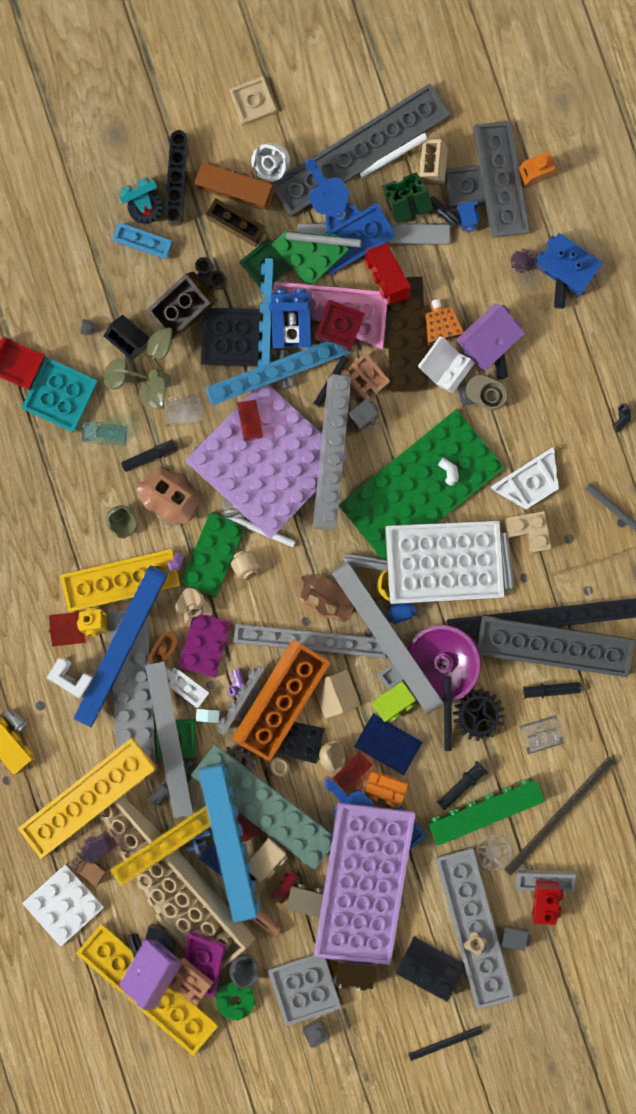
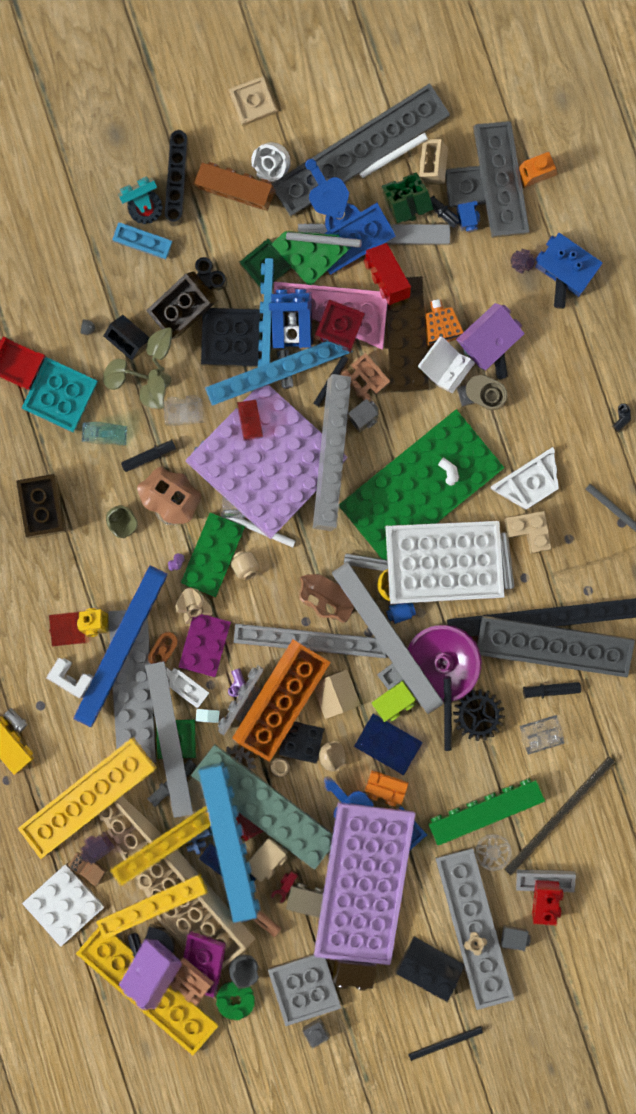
yellow plate [60,549,181,613] -> none
dark brown brick [206,198,266,247] -> none
clear red plate [332,751,373,792] -> none
black pin [437,760,488,811] -> none
none -> dark brown brick [16,474,67,539]
none -> yellow plate [96,874,208,939]

